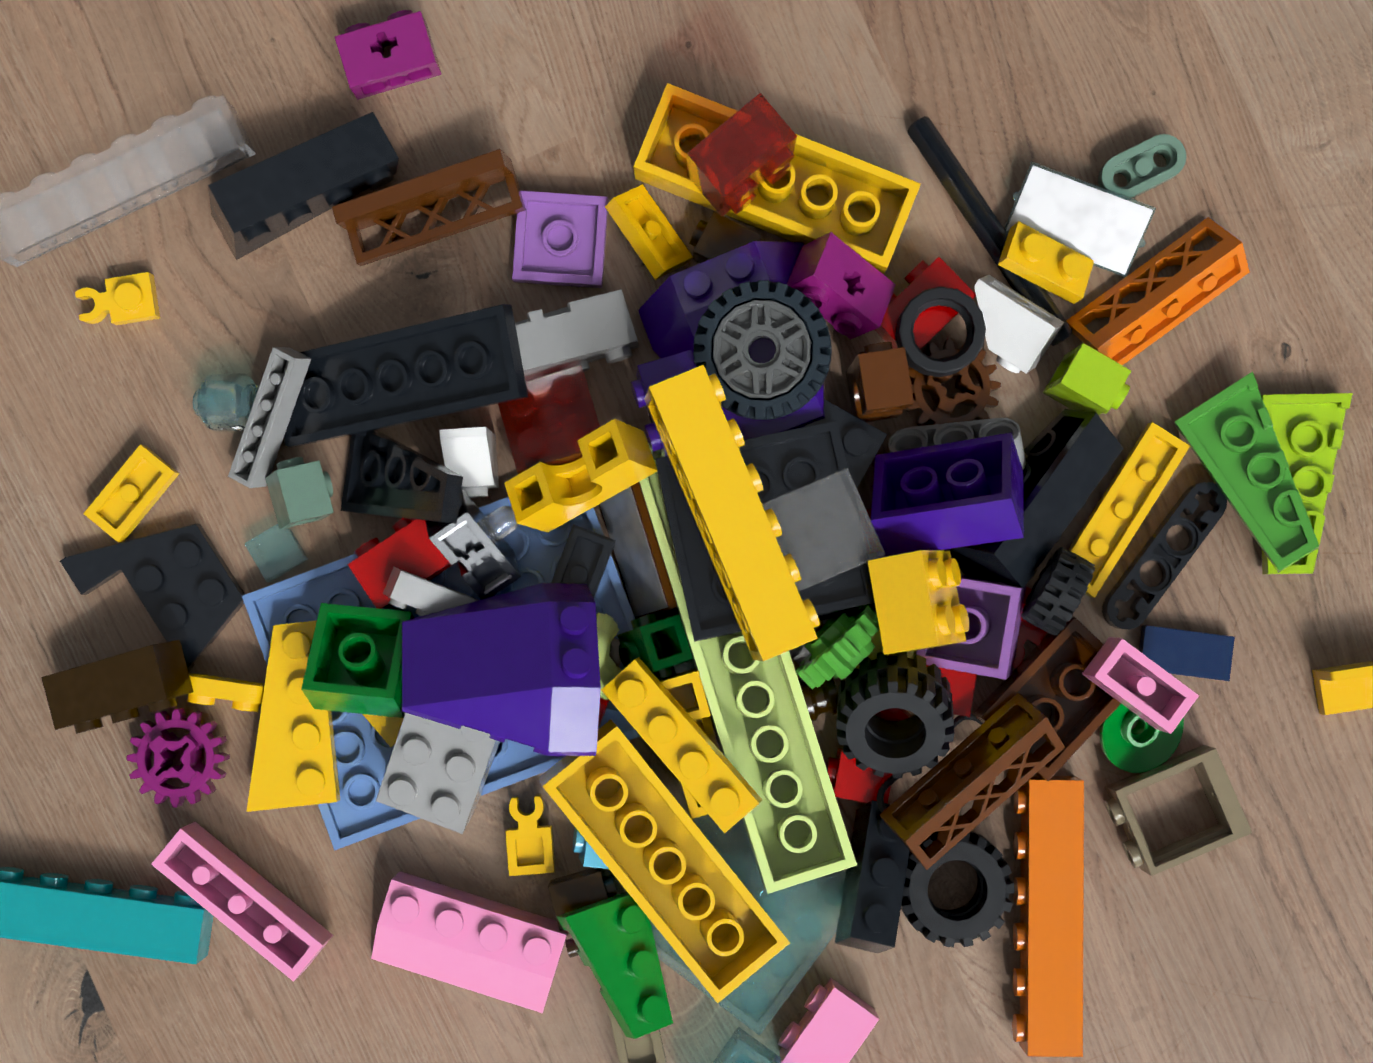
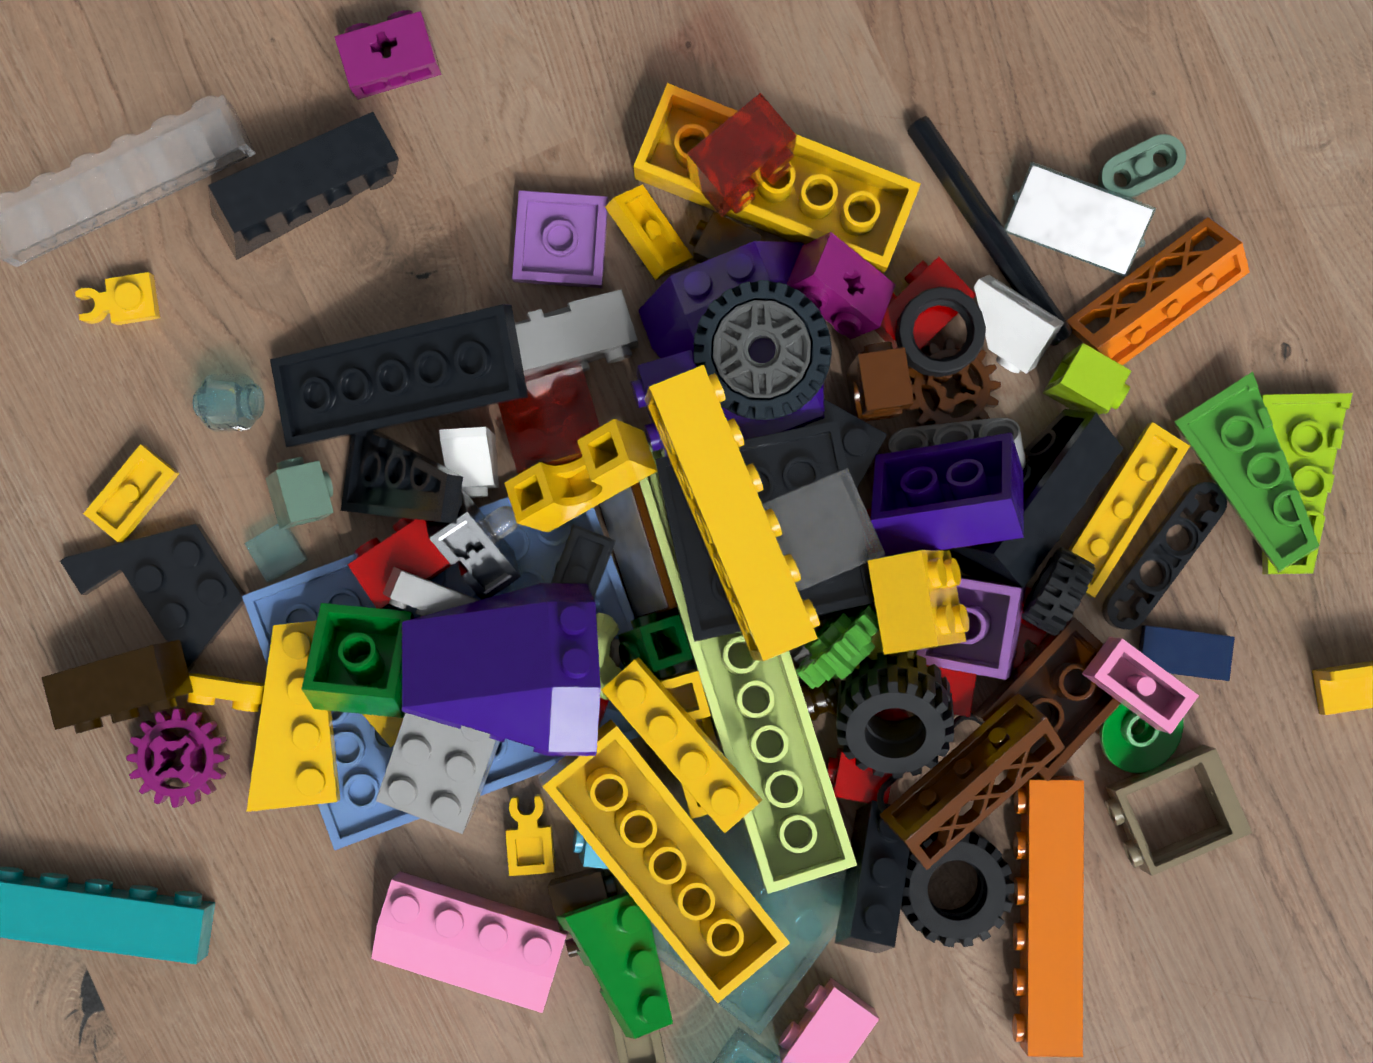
bright pink brick [151,822,333,982] -> none
light grey piece [228,347,311,488] -> none
reddish brown fence [332,149,526,266] -> none
yellow plate [998,221,1094,304] -> none

